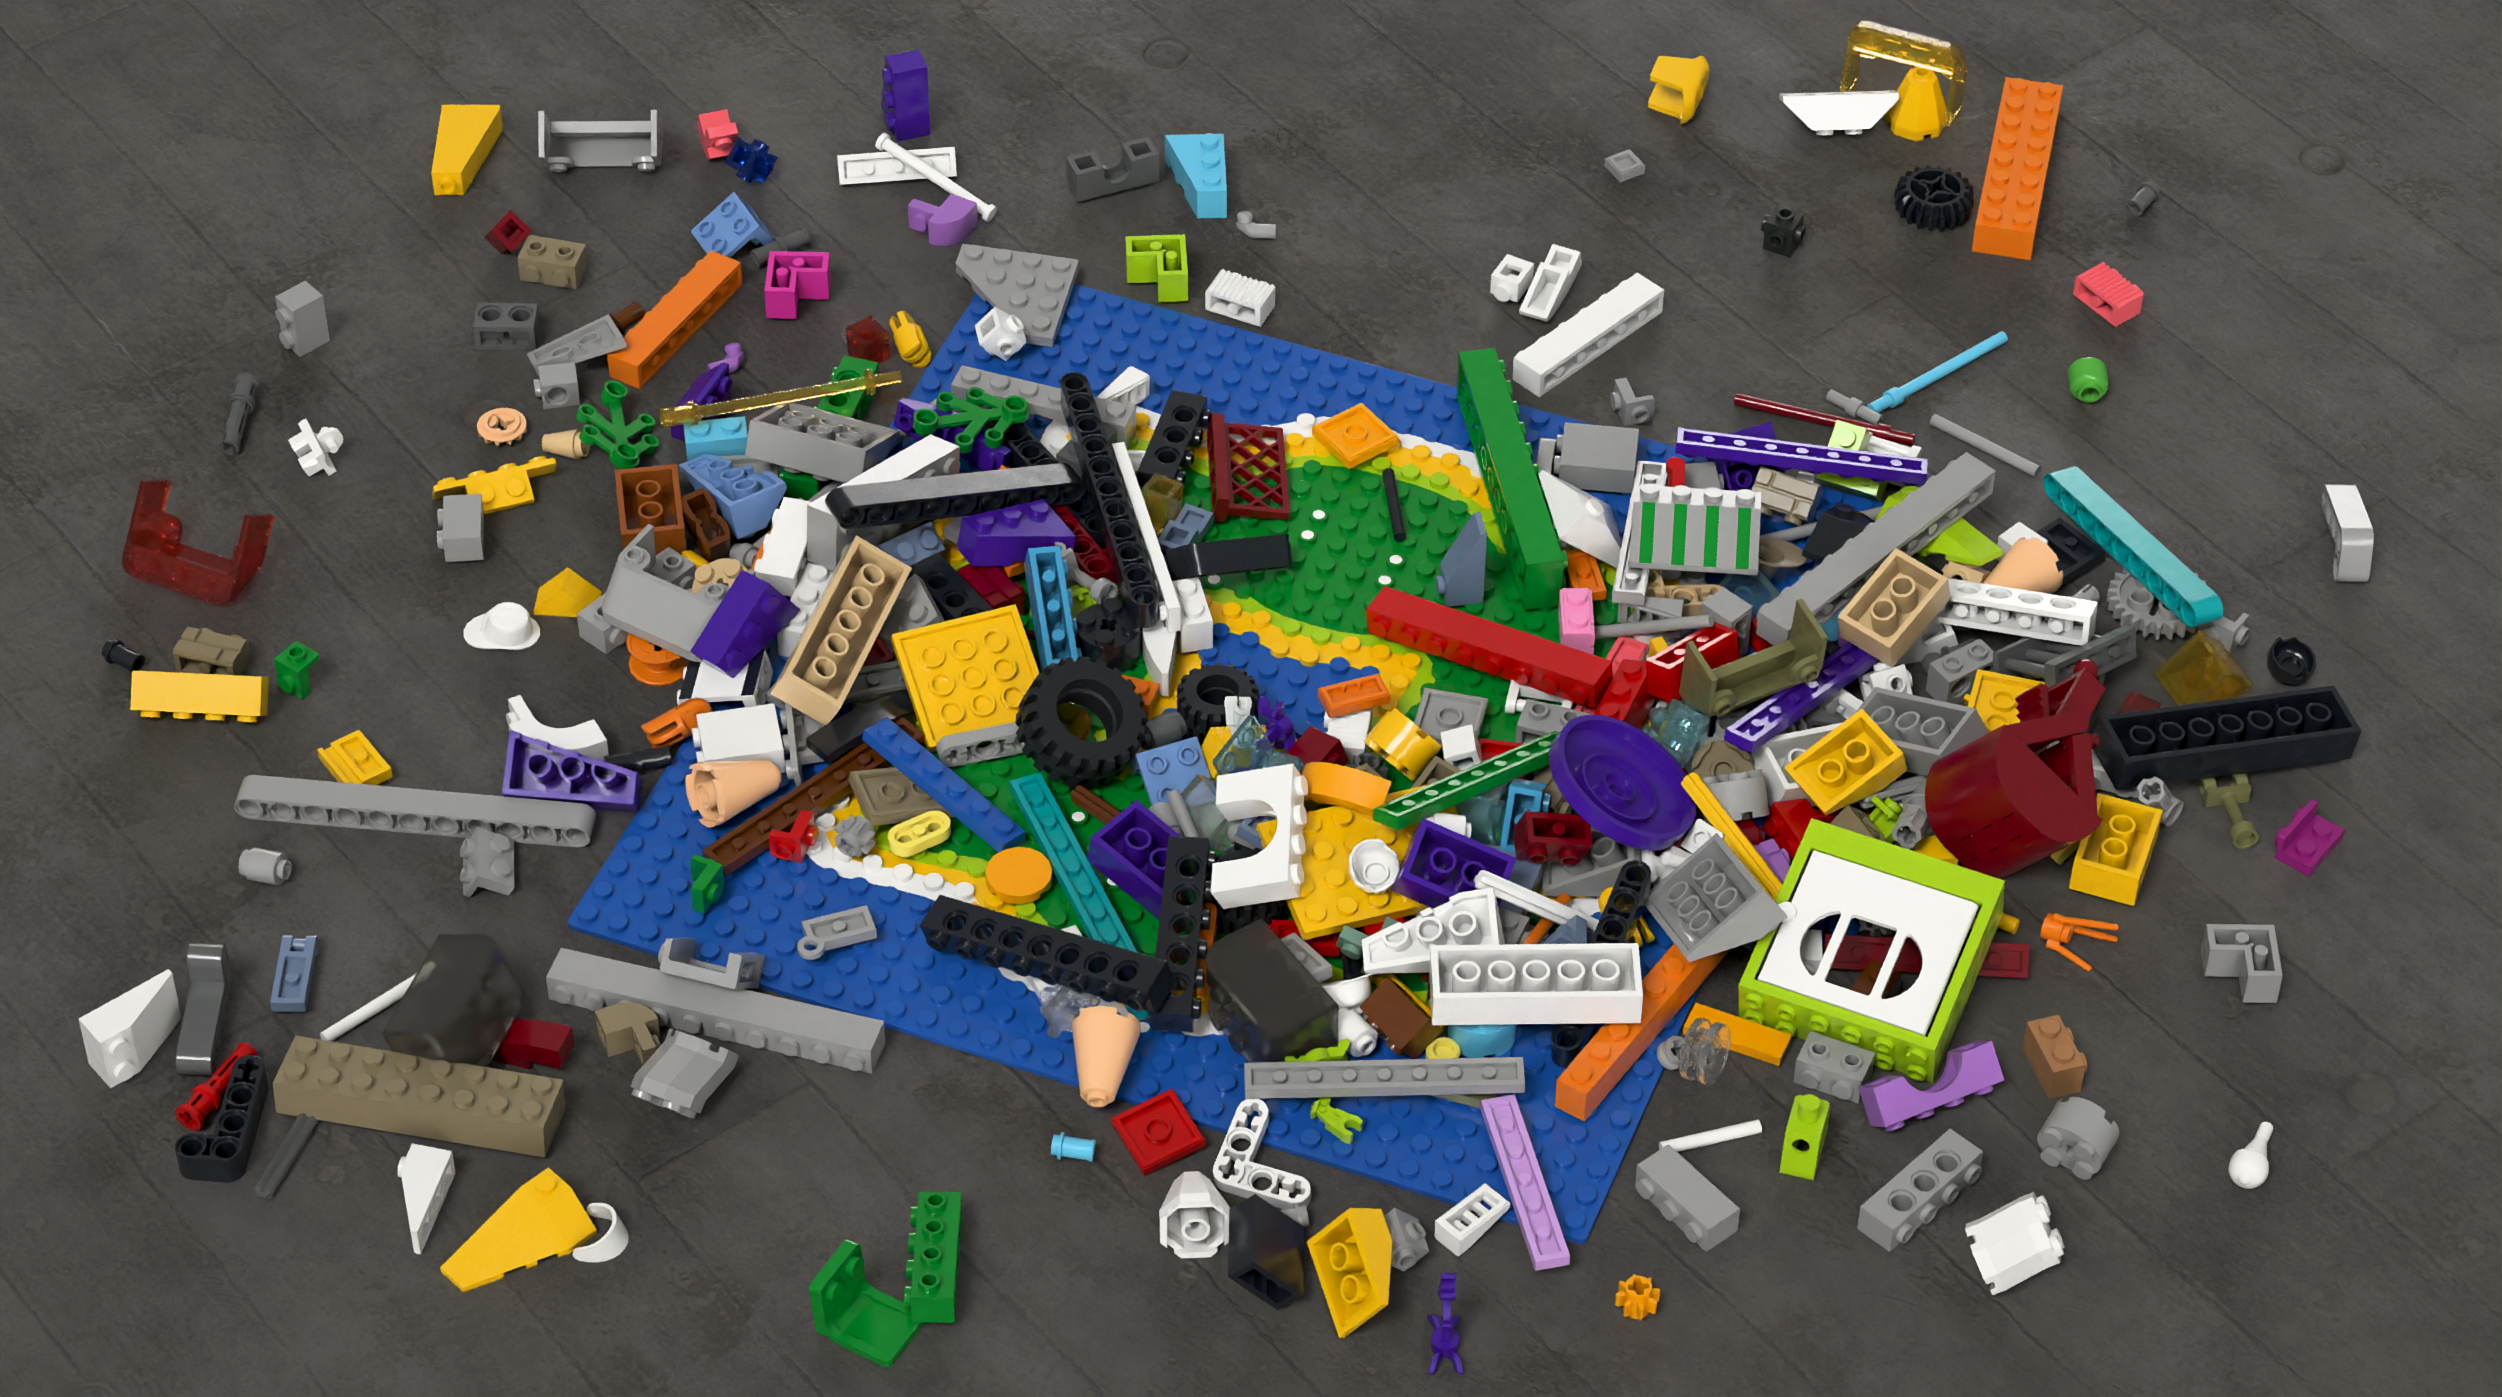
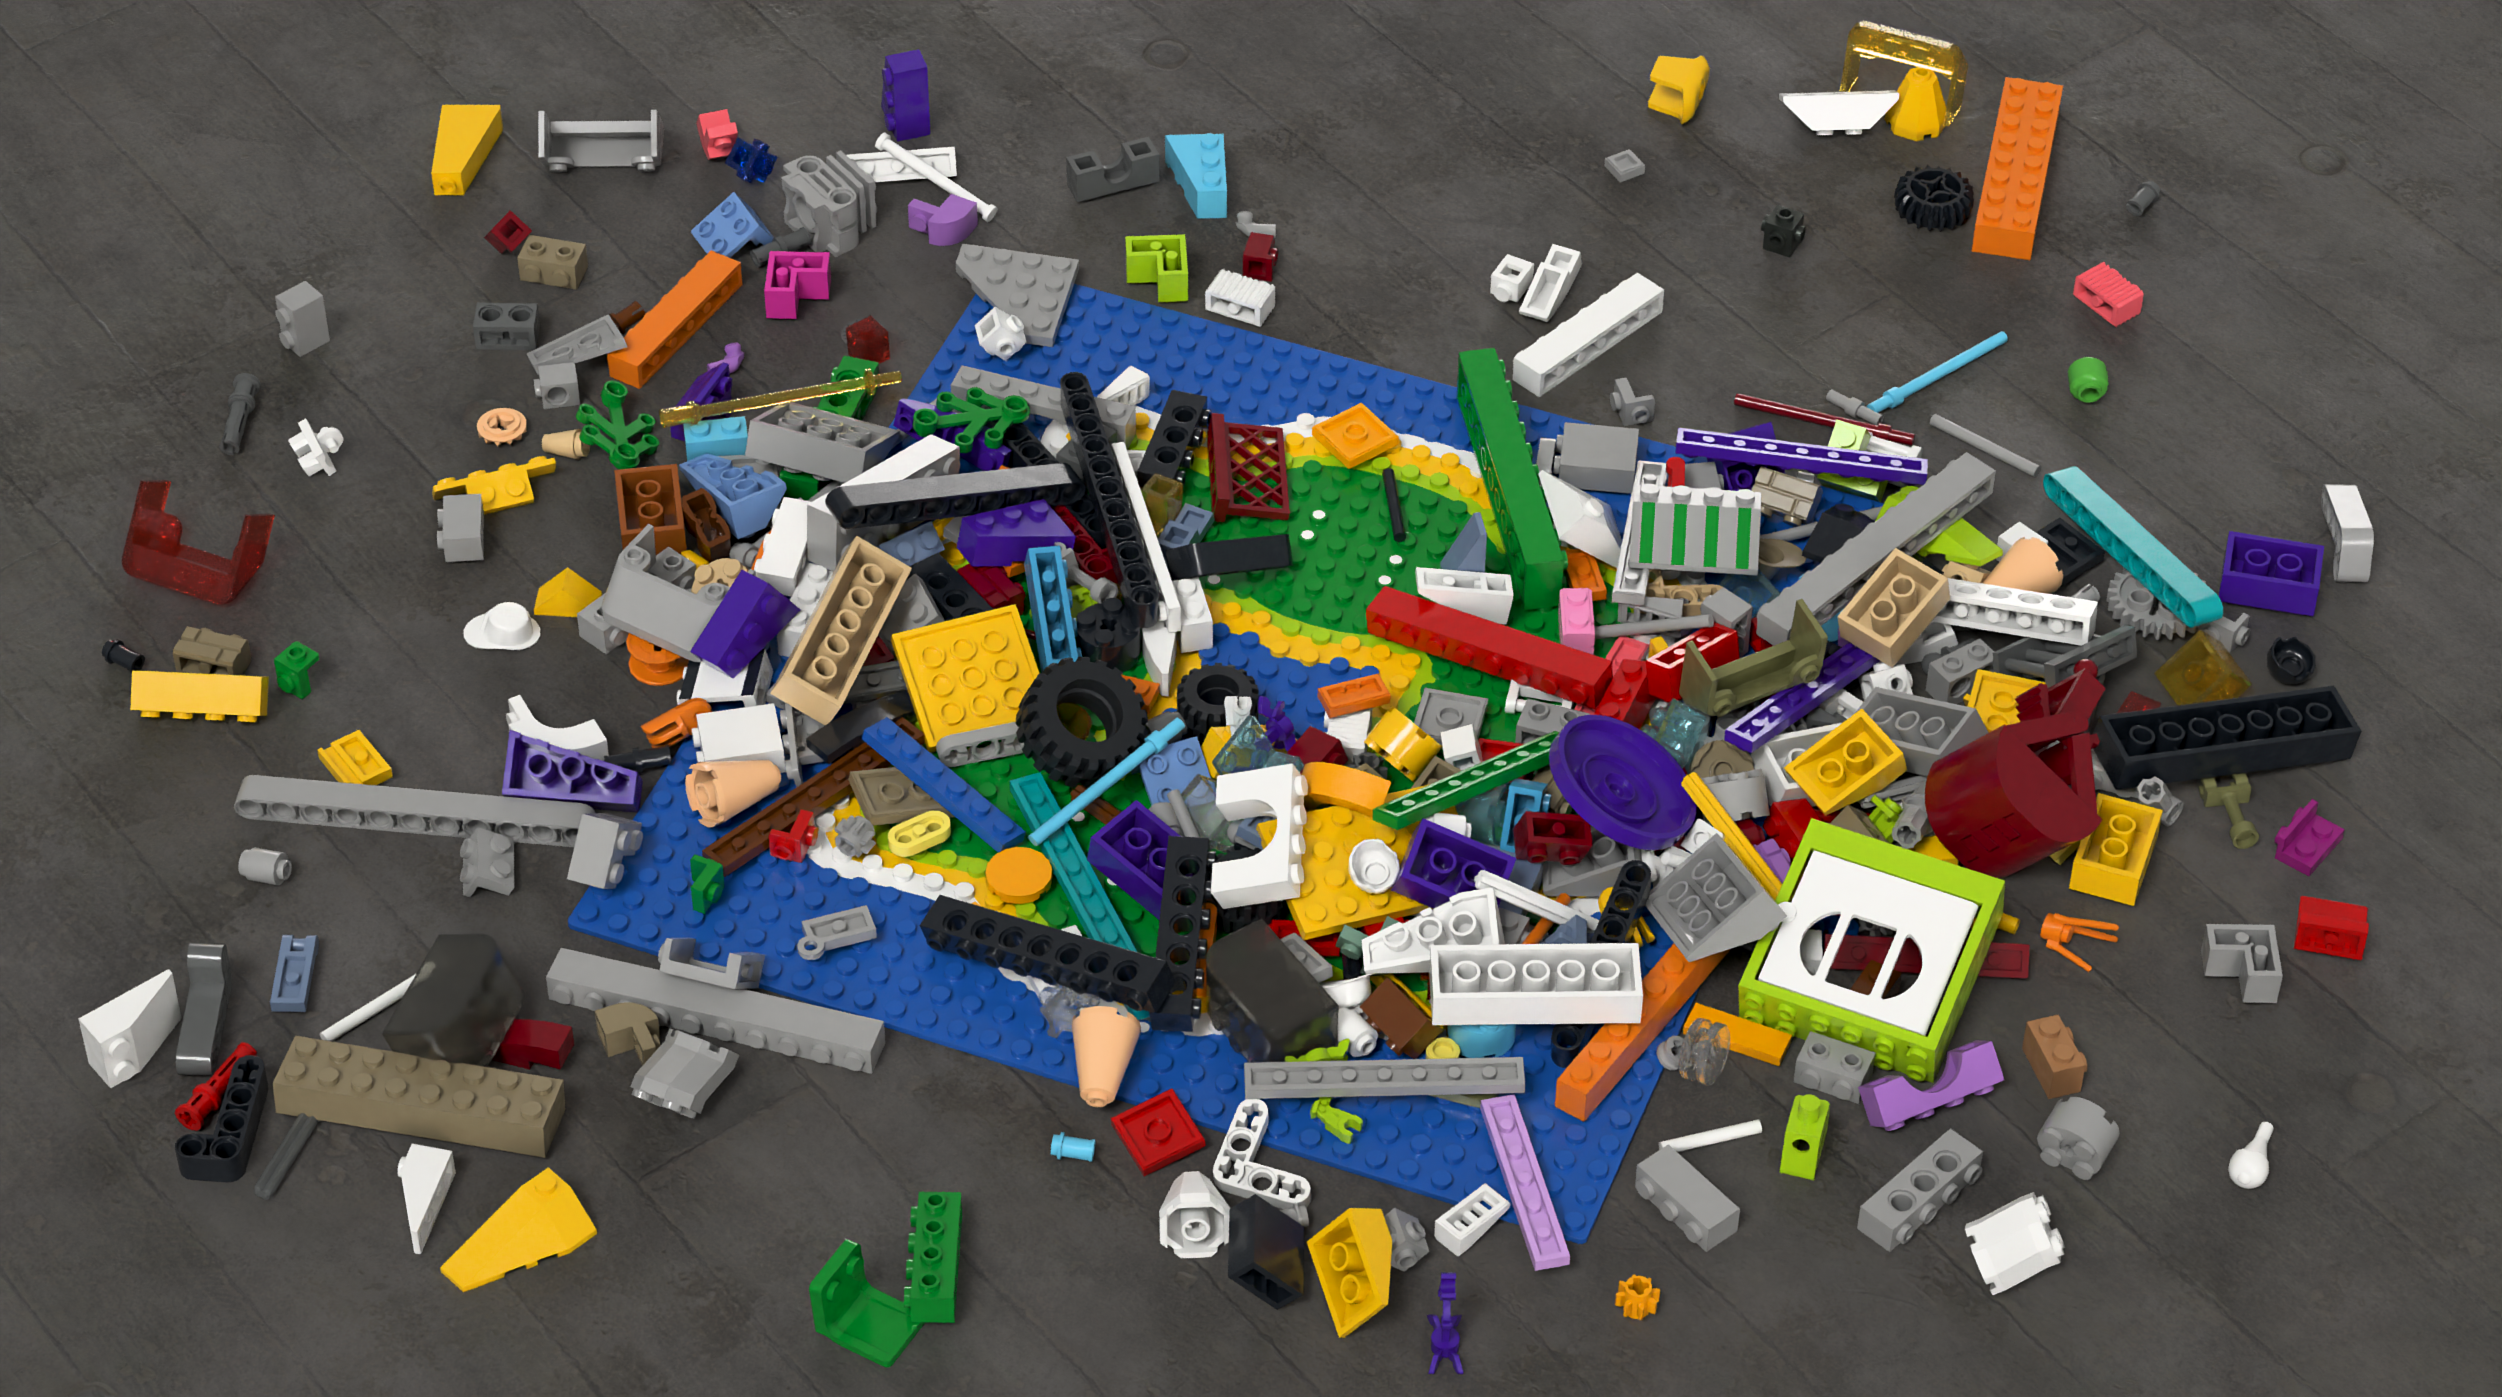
white helmet [573,1203,629,1263] -> none
yellow arm [889,311,931,368] -> none
none -> light grey brick [567,813,643,889]
none -> light grey piece [781,150,877,257]
none -> medium azure bar [1028,717,1185,846]
none -> dark red brick [1243,232,1278,282]
none -> white slope [1415,567,1514,625]
none -> dark purple brick [2219,531,2324,616]
none -> red bracket [2294,896,2369,960]

